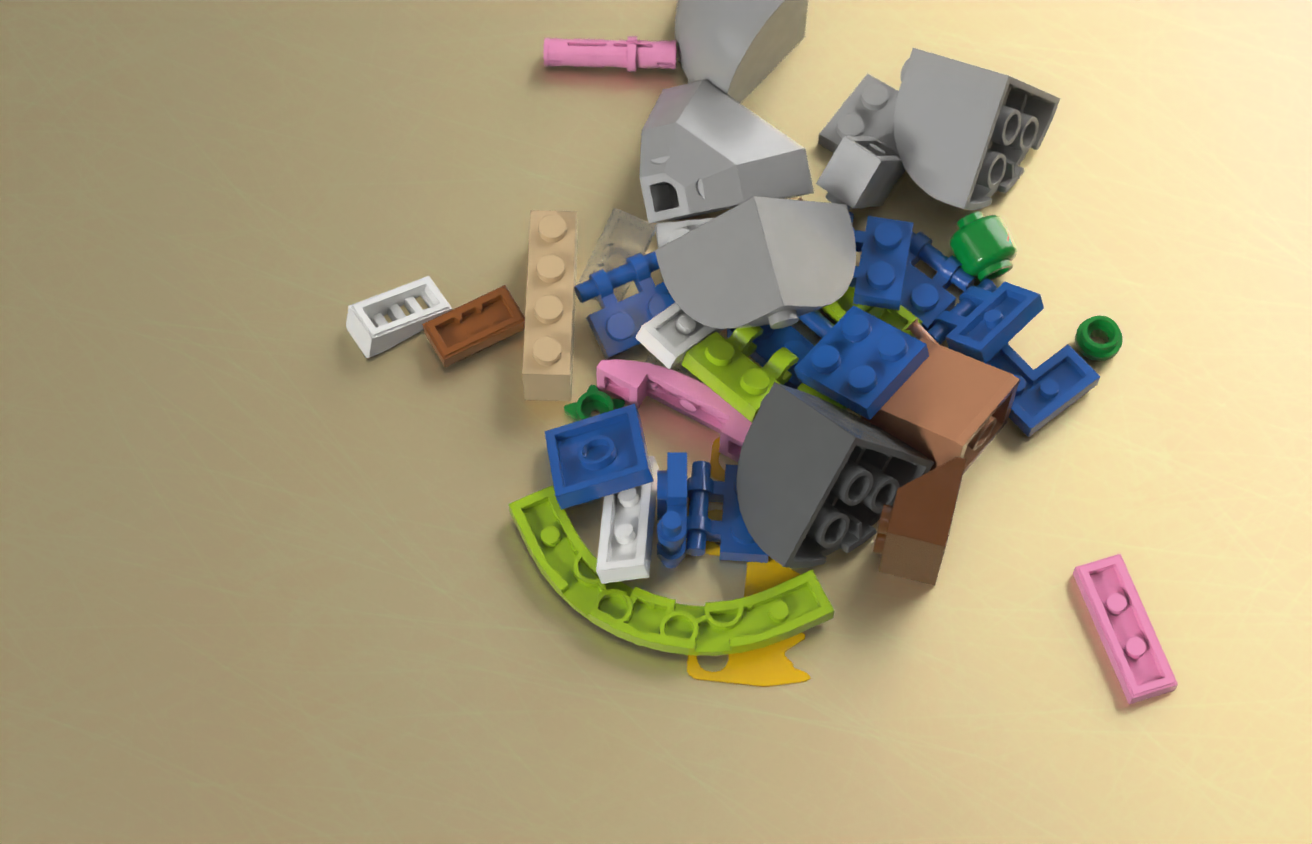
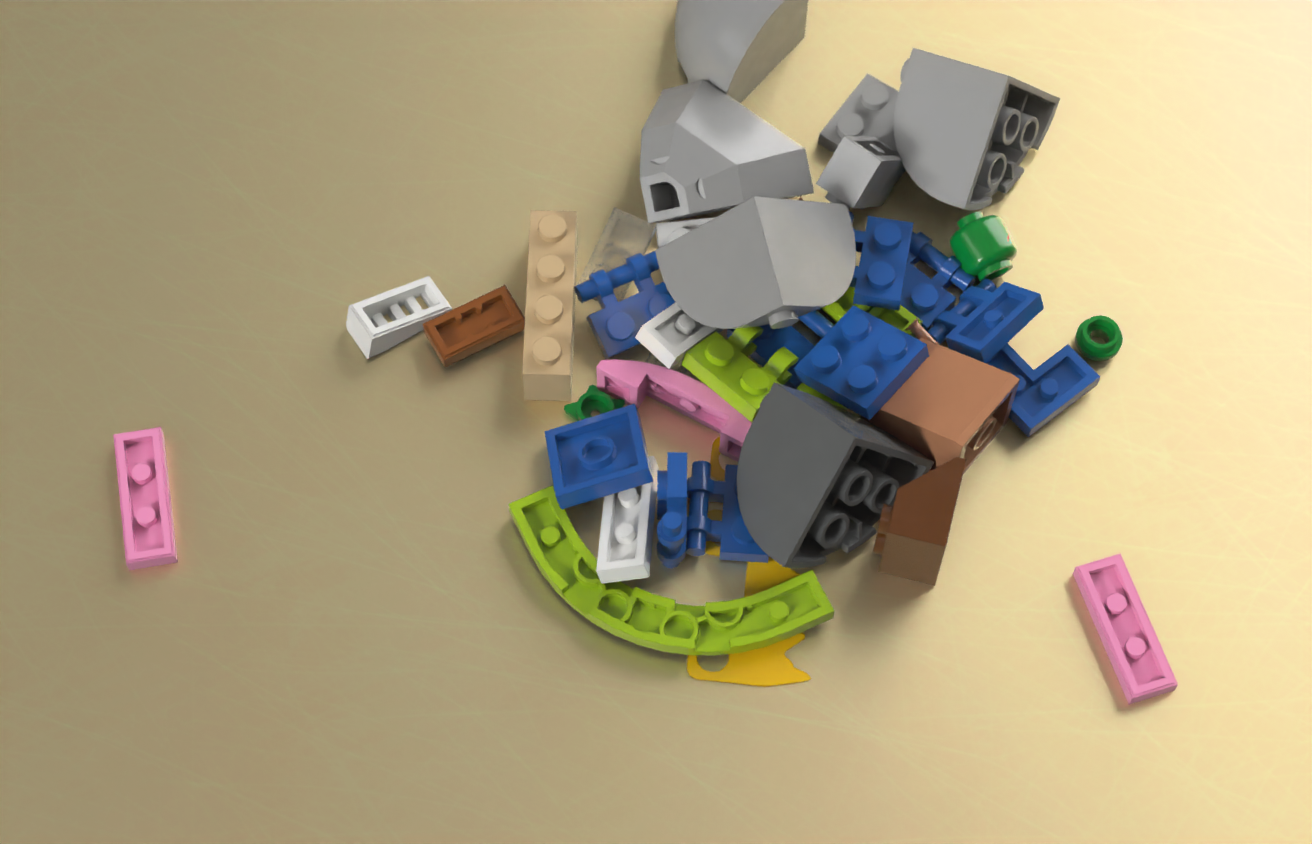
bright pink pin [544,36,677,72] -> none
none -> bright pink tile [113,427,178,570]

